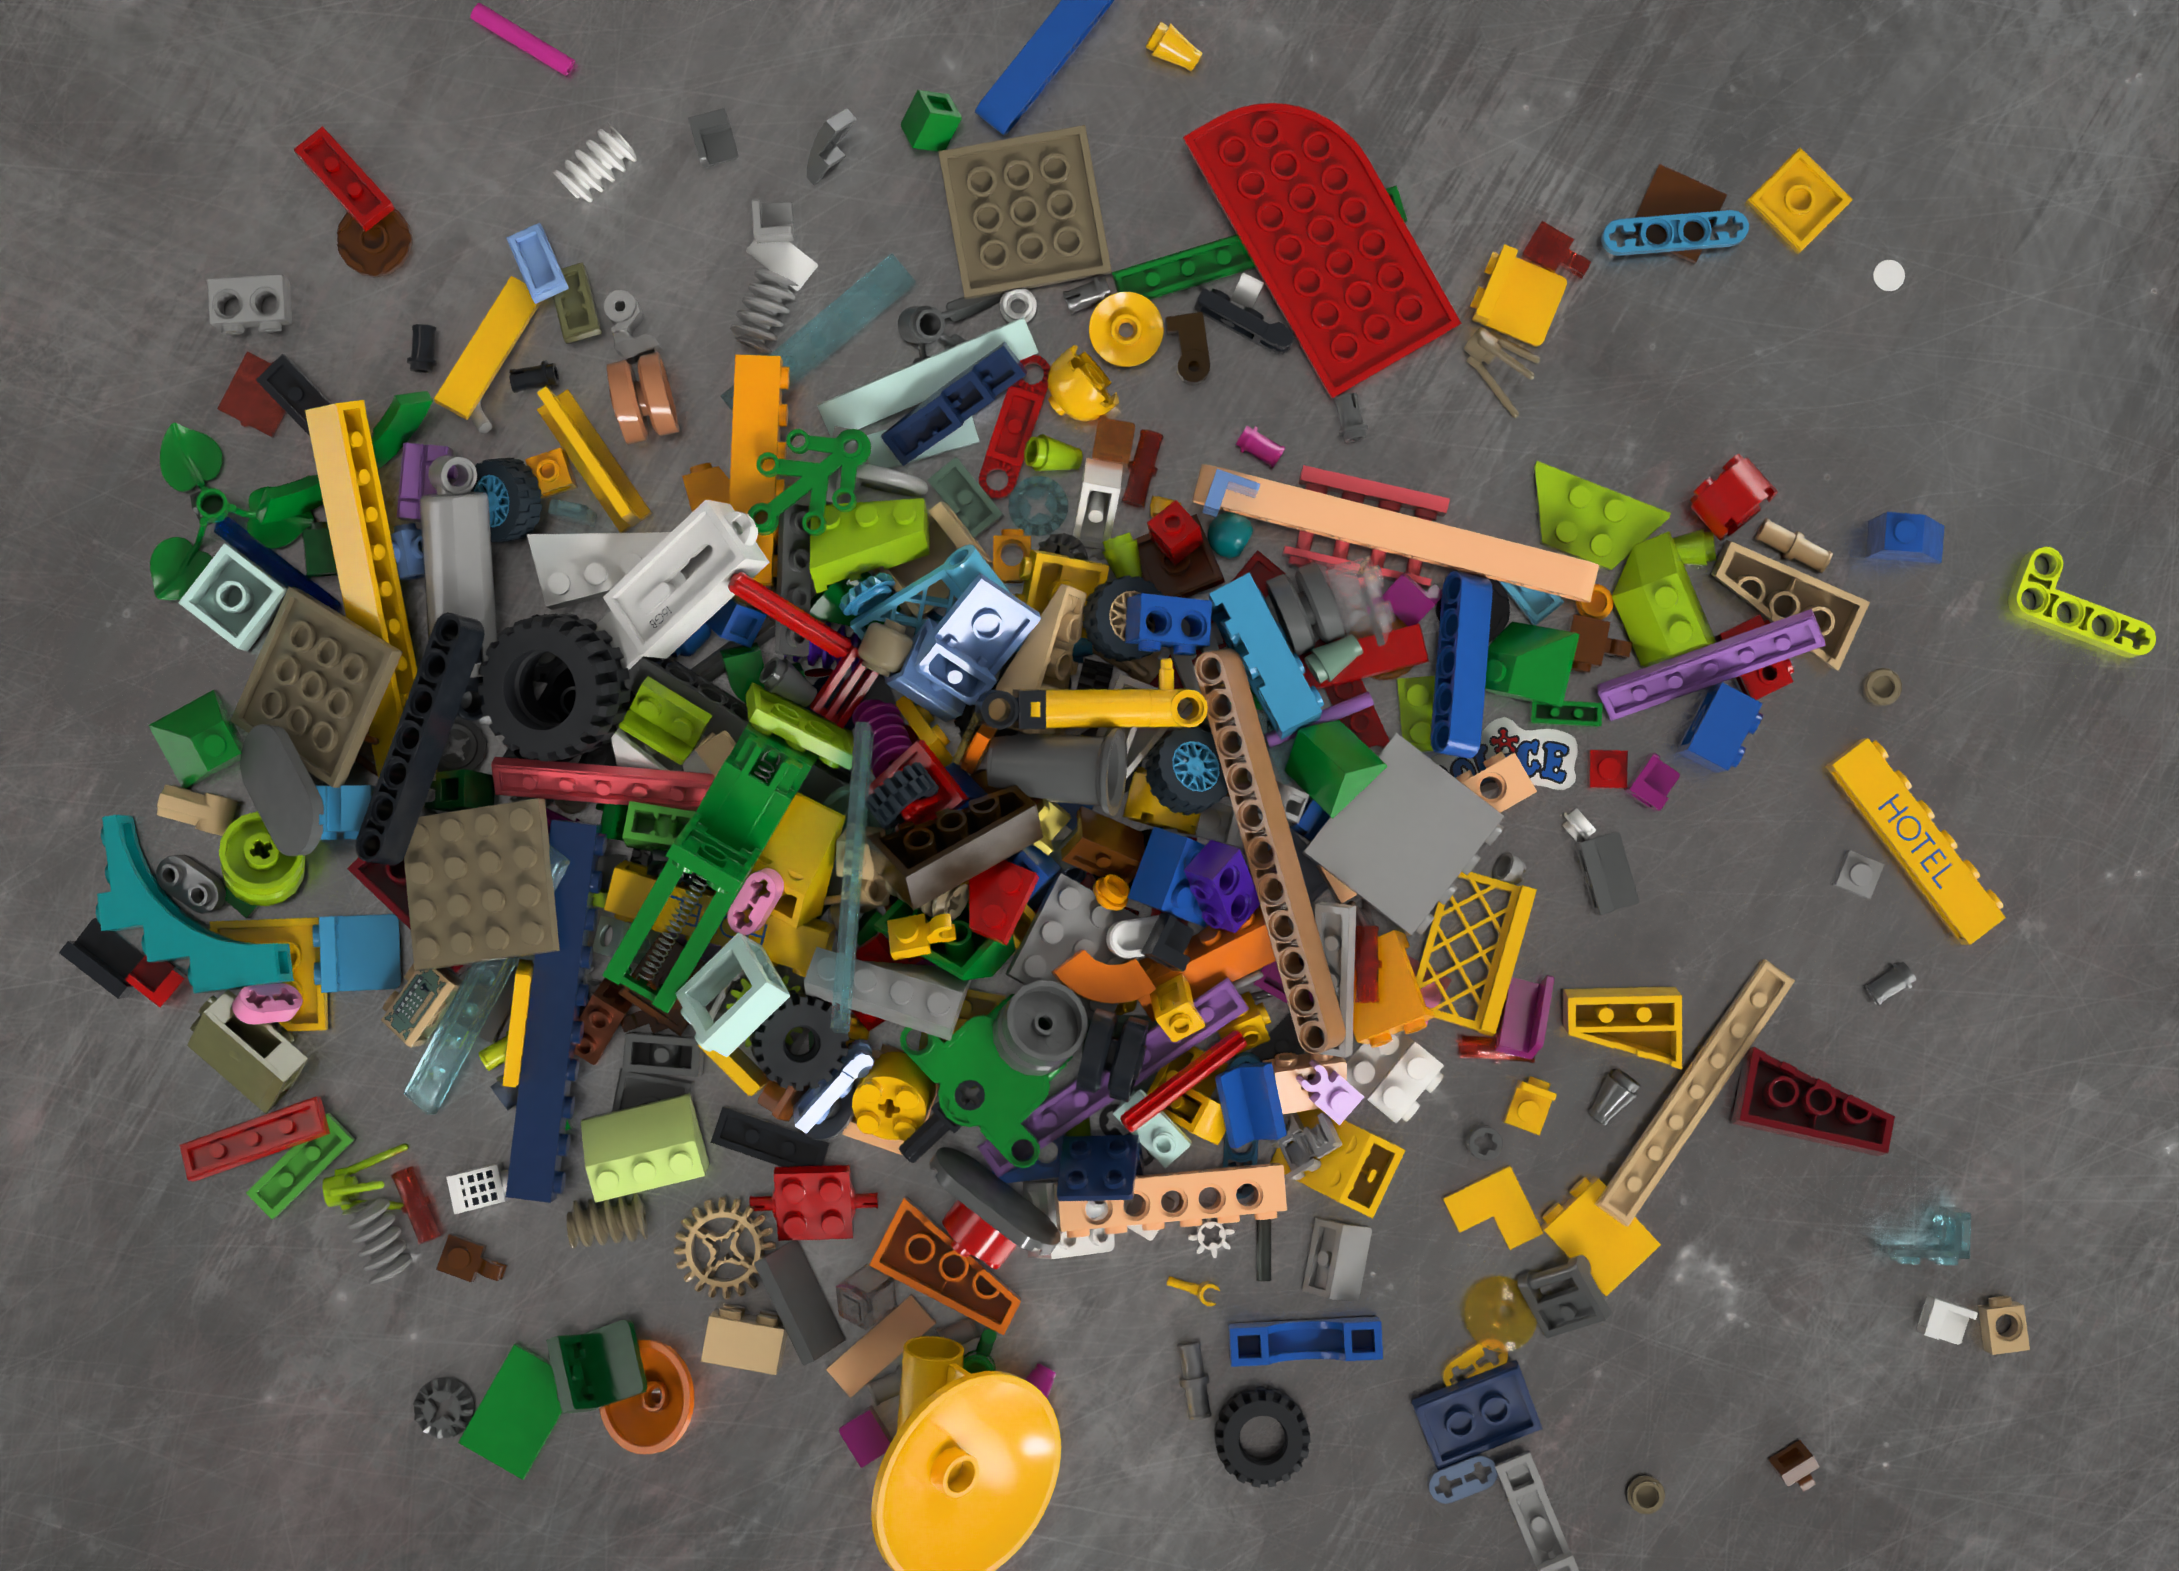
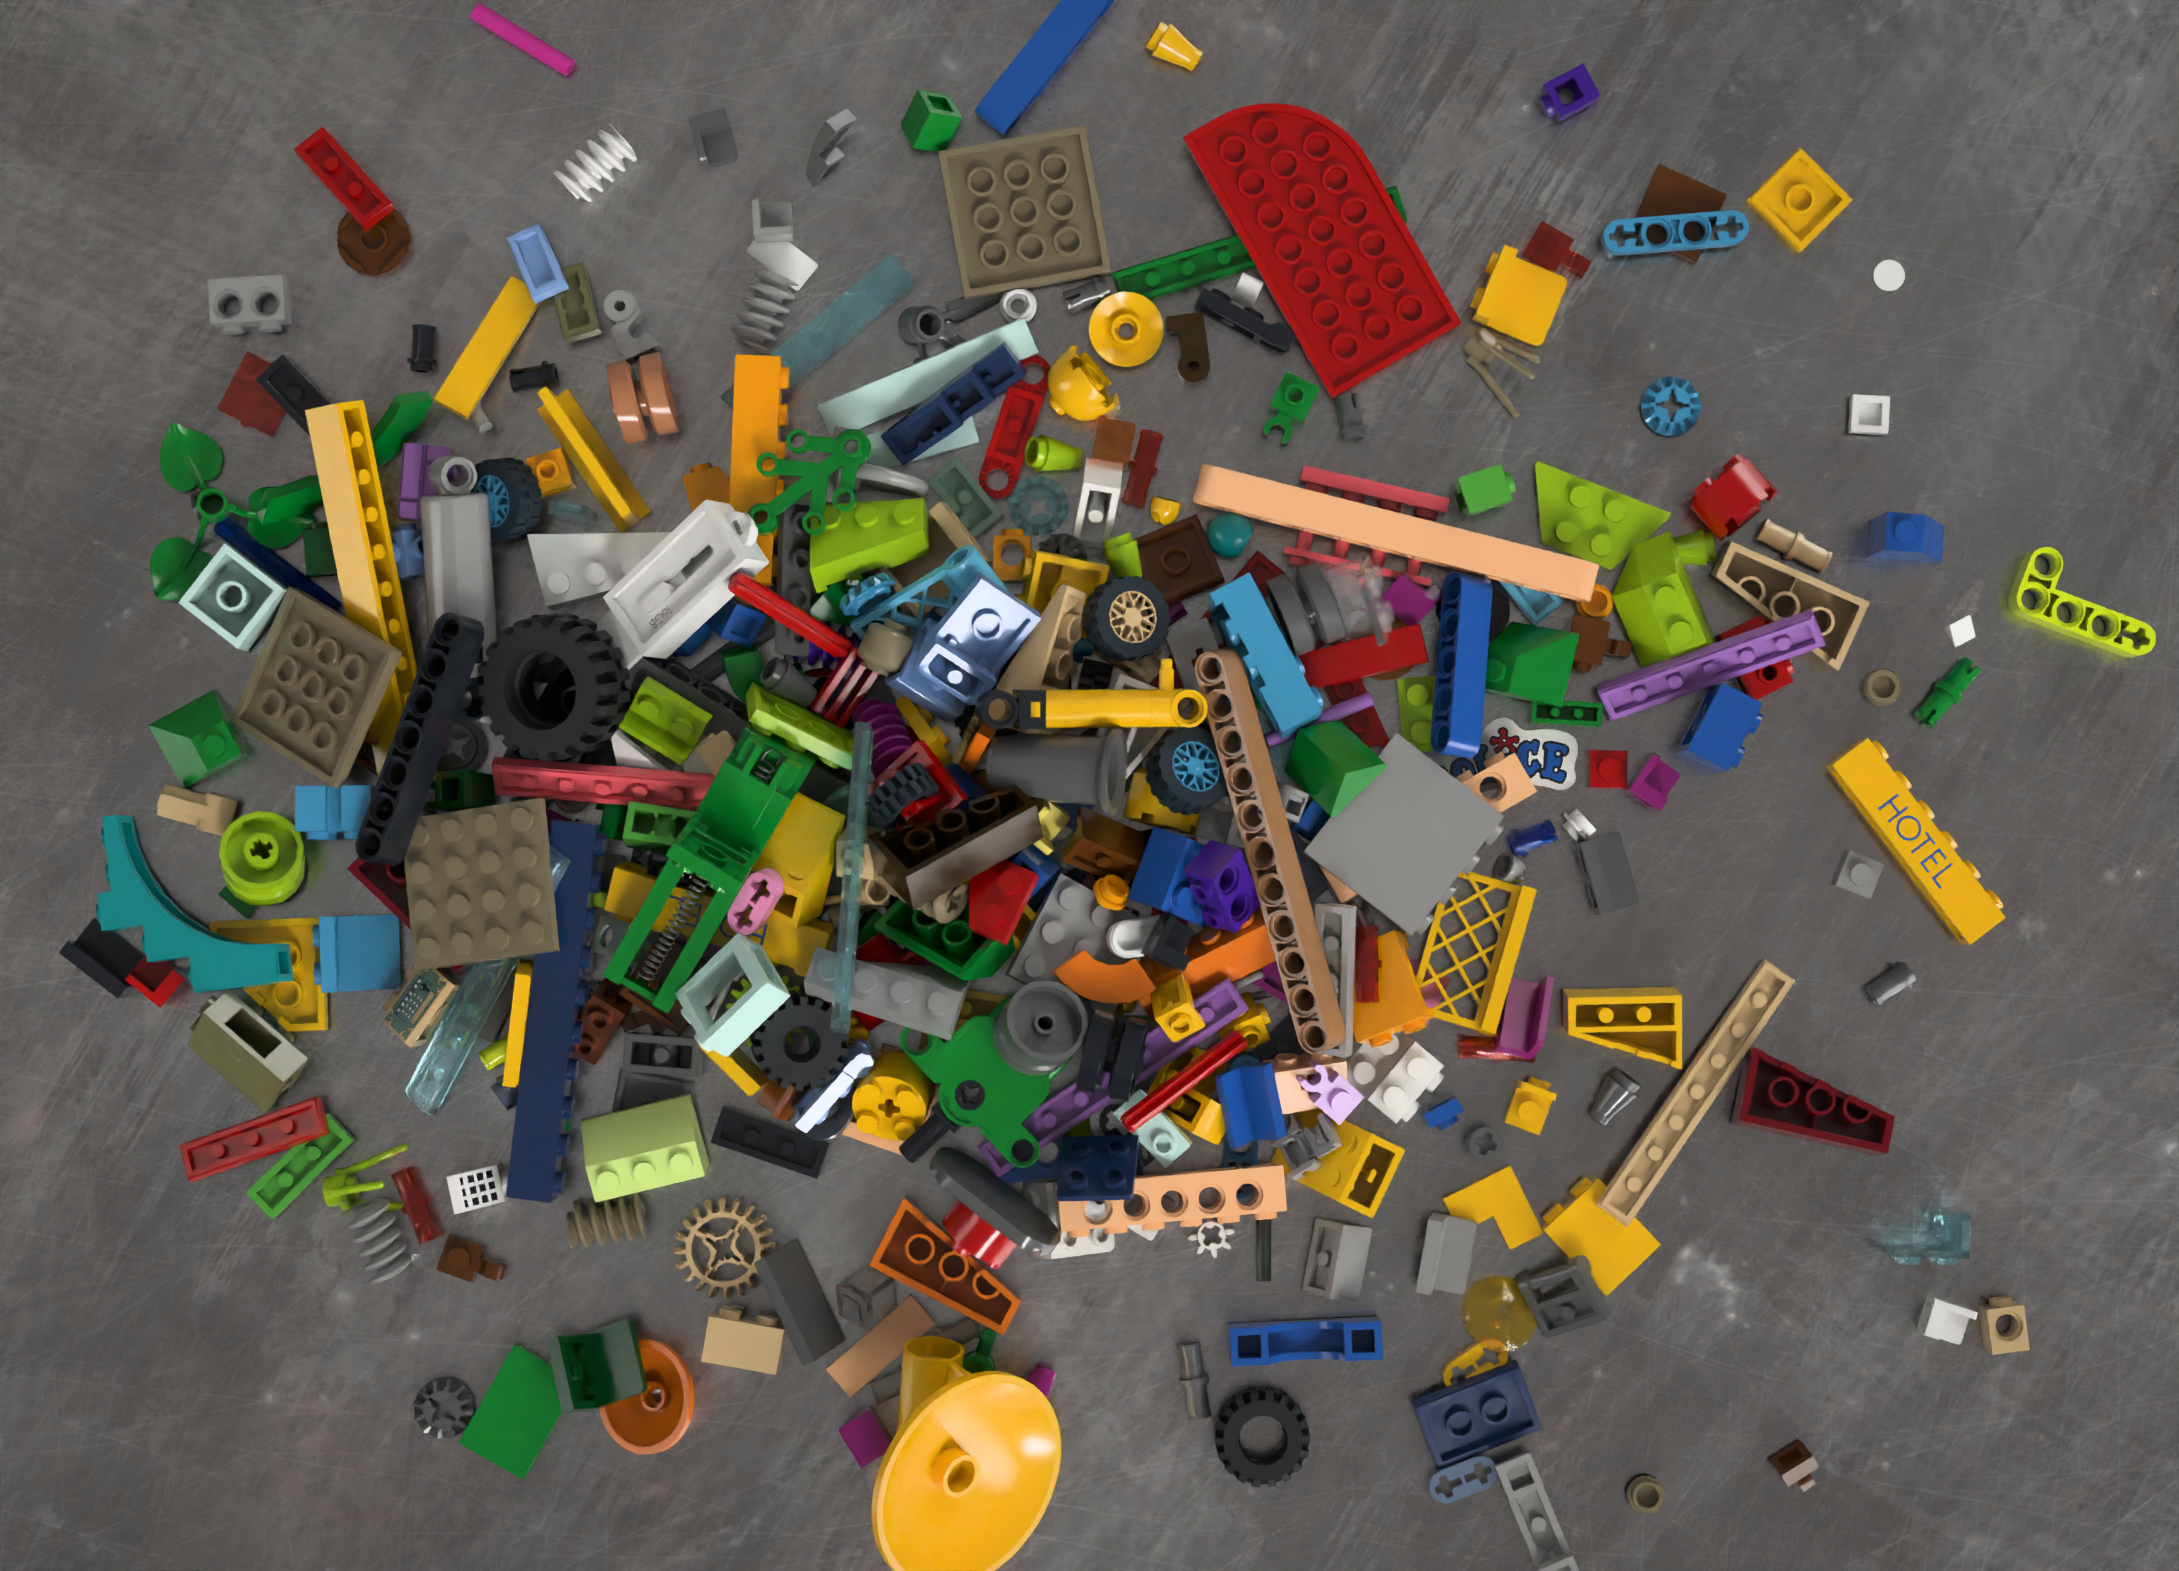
flat silver plate [156,855,226,914] -> none
bright pink beam [232,983,303,1024] -> none
dark grey tile [240,724,324,856] -> none
red plate [749,1165,878,1241] -> none
yellow plate [887,913,956,961] -> none
blue brick [1125,593,1212,656] -> none
red brick [1147,500,1204,565] -> none
yellow hand [1167,1276,1220,1306] -> none
medium blue panel [1202,469,1260,517] -> none
dark pink pin [1235,425,1285,468] -> none
sand green cone [1304,634,1363,683] -> none
none -> green brick [1263,371,1320,445]
none -> light grey panel [1416,1212,1477,1295]
none -> blue plate [1421,1096,1464,1131]
none -> bright green brick [1451,464,1516,521]
none -> clear blue pin [1507,819,1558,858]
none -> dark purple brick [1538,63,1601,123]
none -> dark azure gear [1641,376,1702,436]
none -> white plate [1848,394,1890,435]
none -> green pin [1914,657,1981,728]
none -> white piece [1944,615,1976,648]

